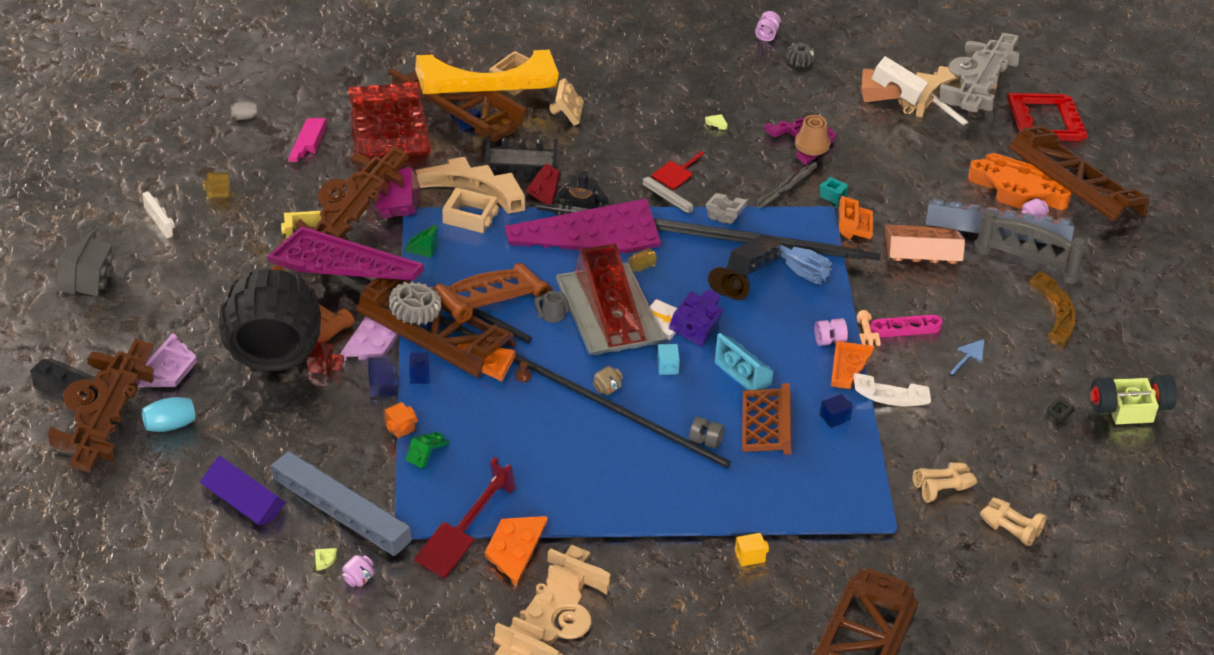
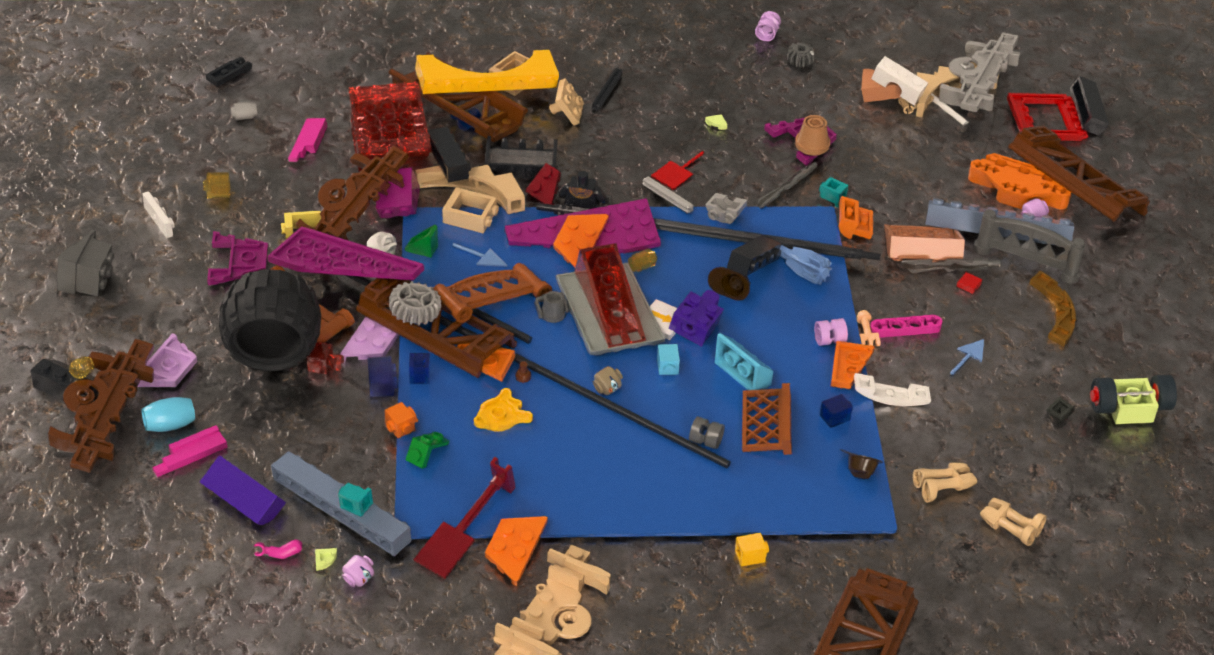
none -> clear yellow brick [69,356,94,379]
none -> dark pink piece [152,425,228,477]
none -> black hinge [206,57,252,87]
none -> magenta wing [207,231,269,285]
none -> dark pink arm [254,539,302,559]
none -> teal brick [338,483,373,517]
none -> white piece [367,232,397,255]
none -> black brick [427,127,471,183]
none -> medium blue piece [453,243,507,267]
none -> yellow tile [474,388,533,431]
none -> orange wing [553,214,609,271]
none -> black axle [591,68,623,111]
none -> dark brown piece [840,449,883,479]
none -> dark grey sword [901,258,1000,273]
none -> red tile [957,272,983,294]
none -> black brick [1070,76,1109,136]

